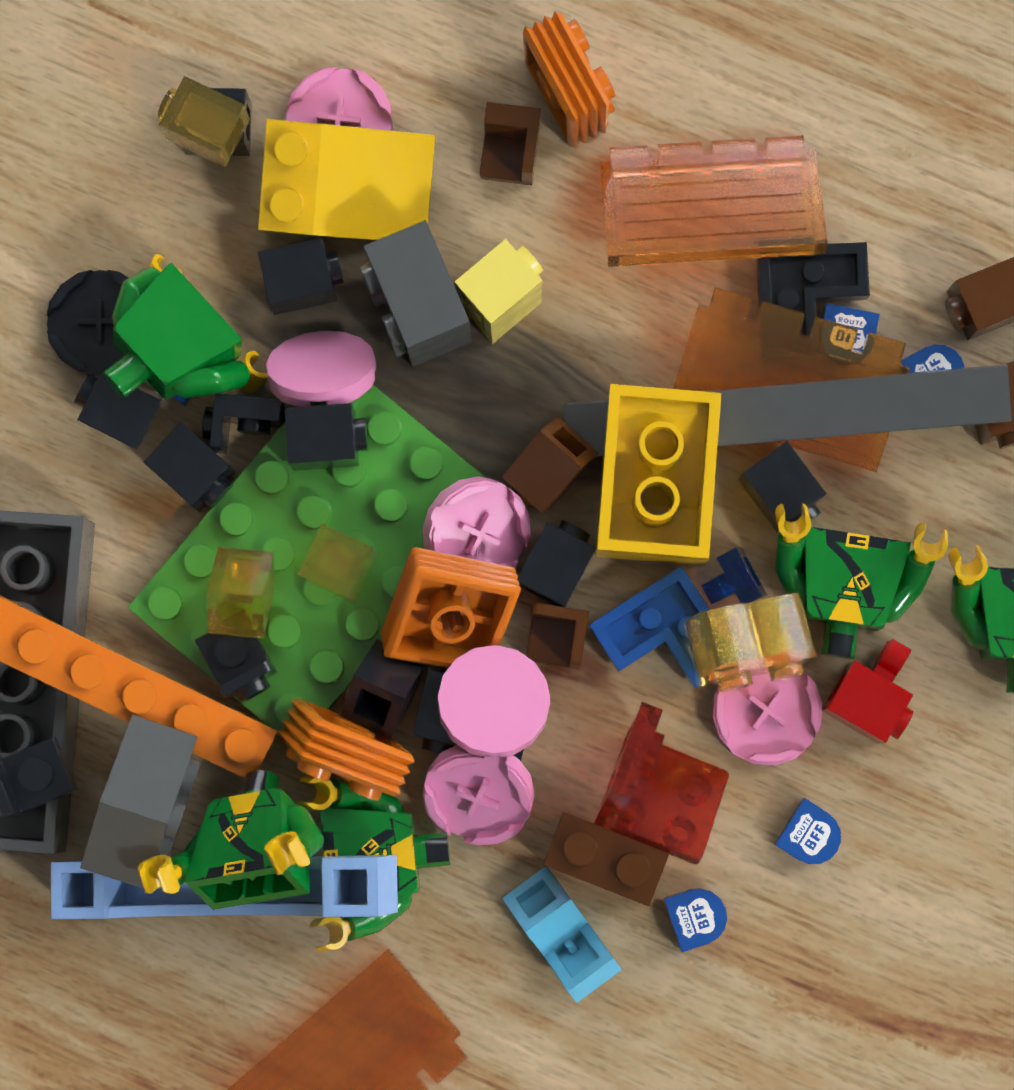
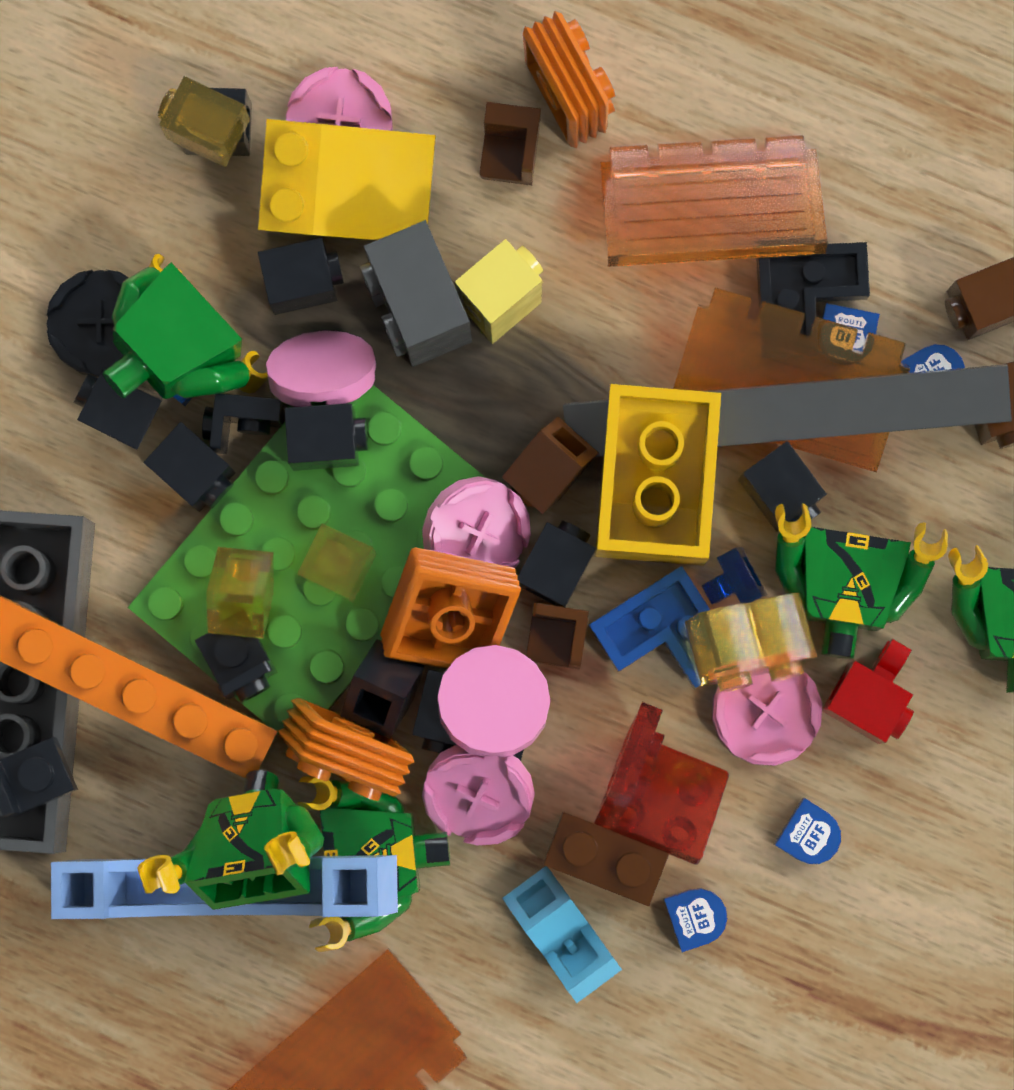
dark grey brick [80,715,201,889] -> none

